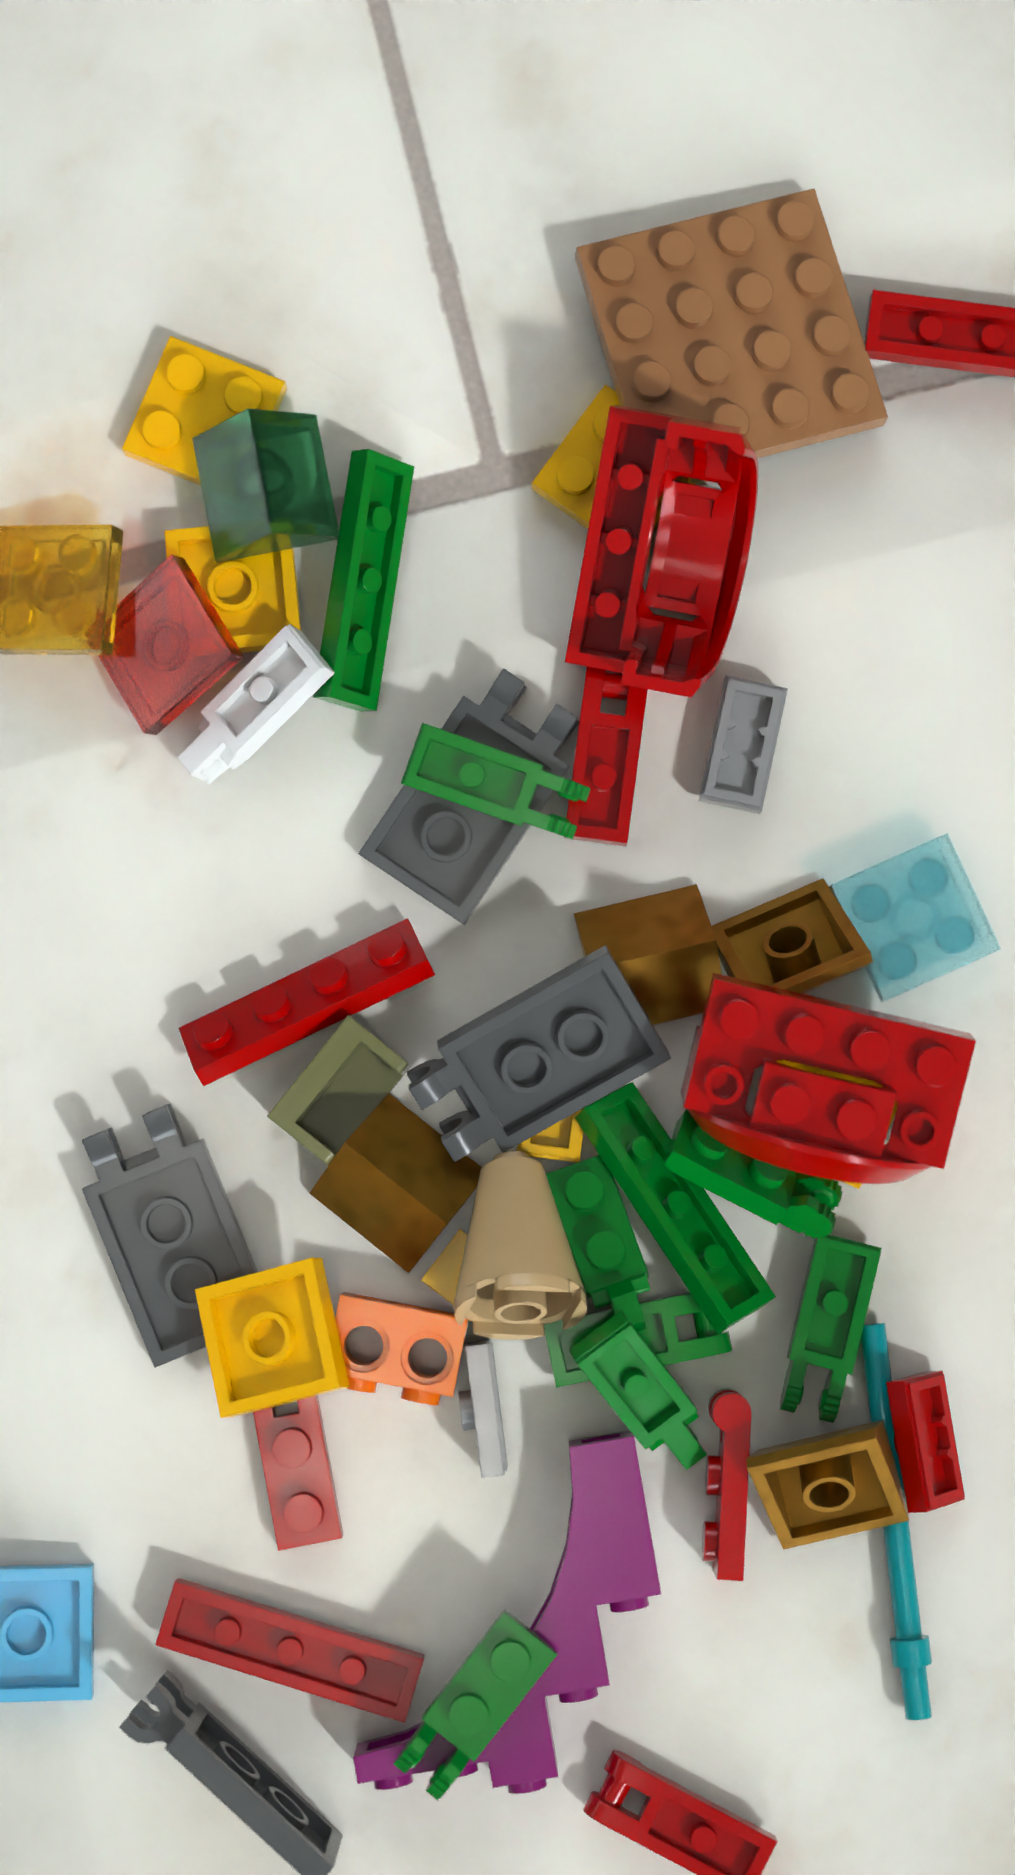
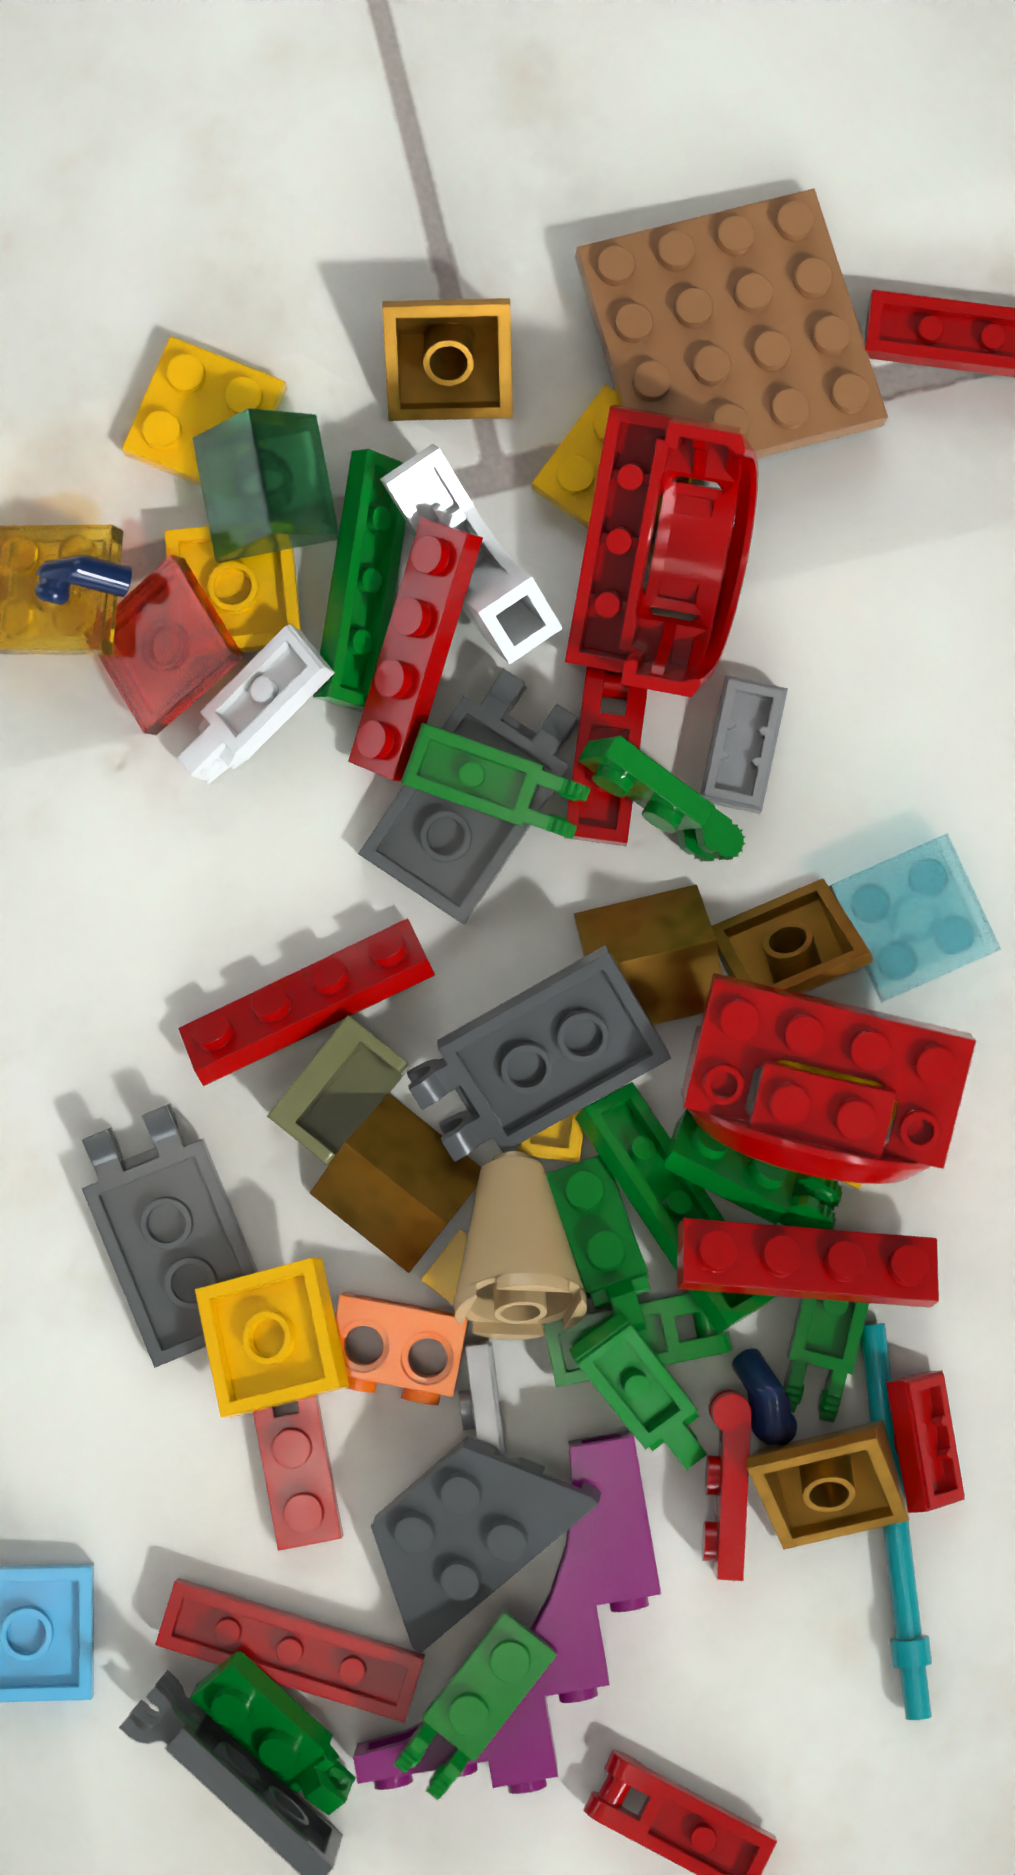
none -> dark blue arm [35,555,132,605]
none -> green hinge [189,1651,356,1816]
none -> red plate [348,517,483,782]
none -> dark grey wing [371,1436,602,1654]
none -> white arch [380,444,563,664]
none -> pearl gold slope [382,298,513,421]
none -> green hinge [578,735,745,862]
none -> red plate [677,1218,939,1308]
none -> dark blue arm [732,1348,797,1446]

